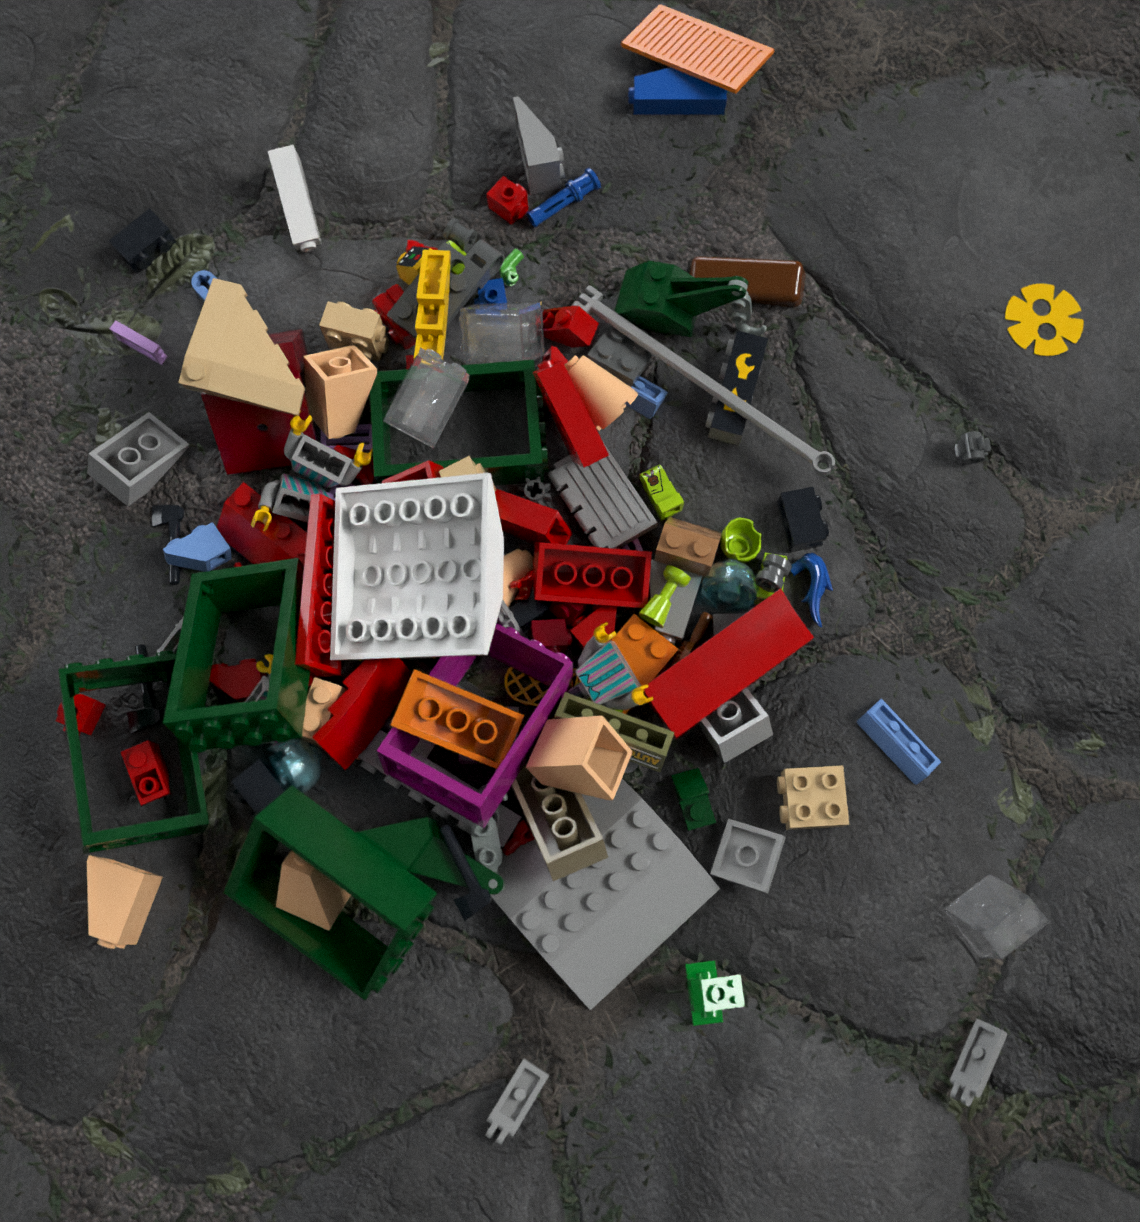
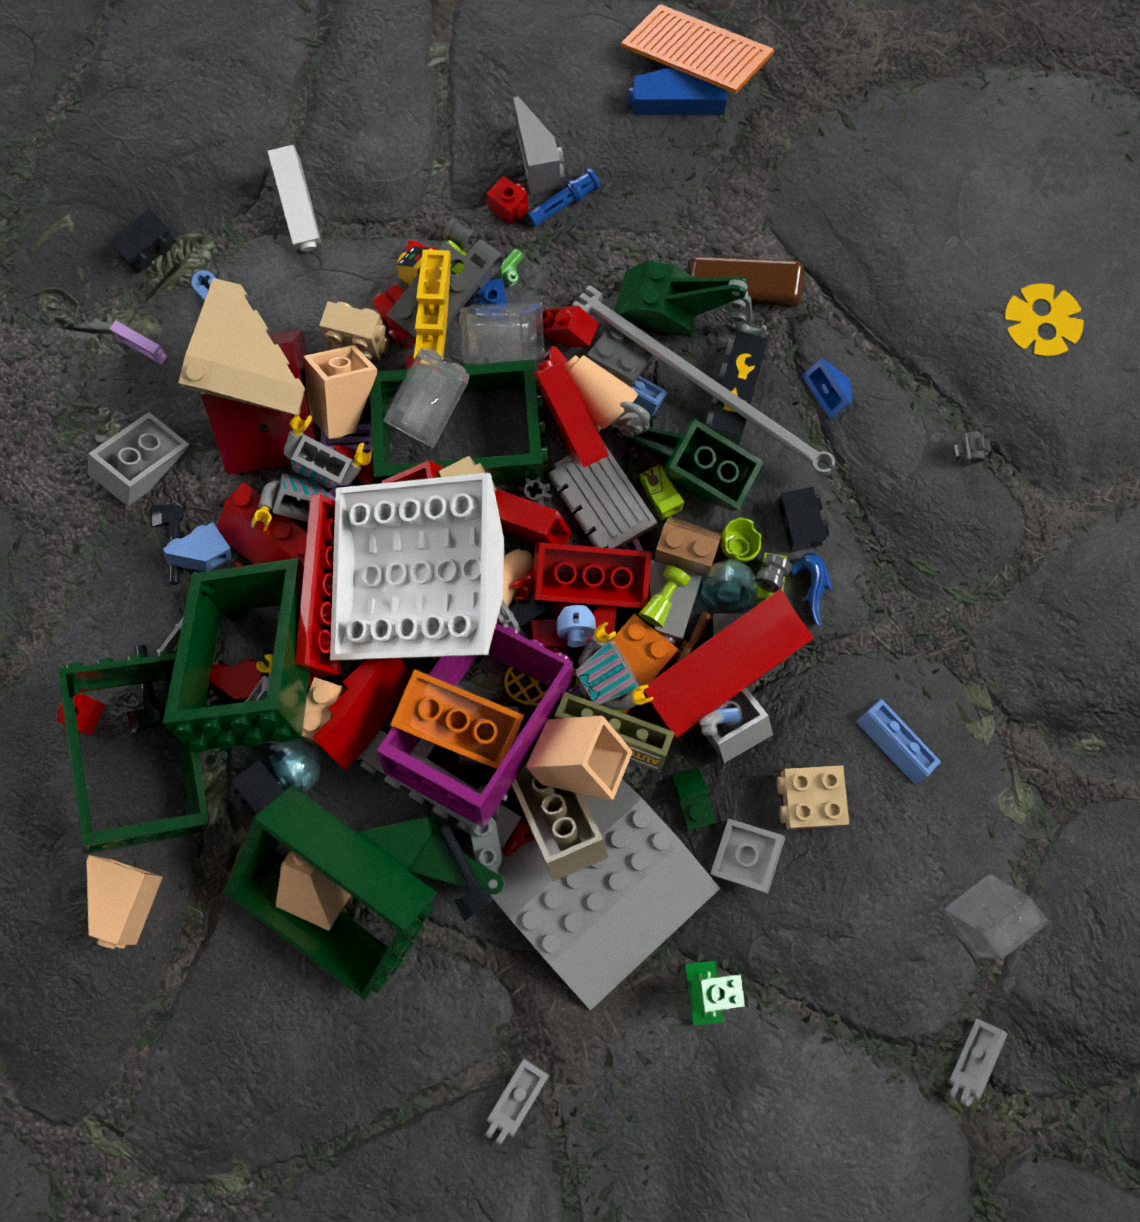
red slope [121,740,170,806] -> none
none -> light blue piece [557,605,596,647]
none -> dark green slope [611,401,764,511]
none -> arm [700,707,740,735]
none -> blue slope [801,359,852,419]

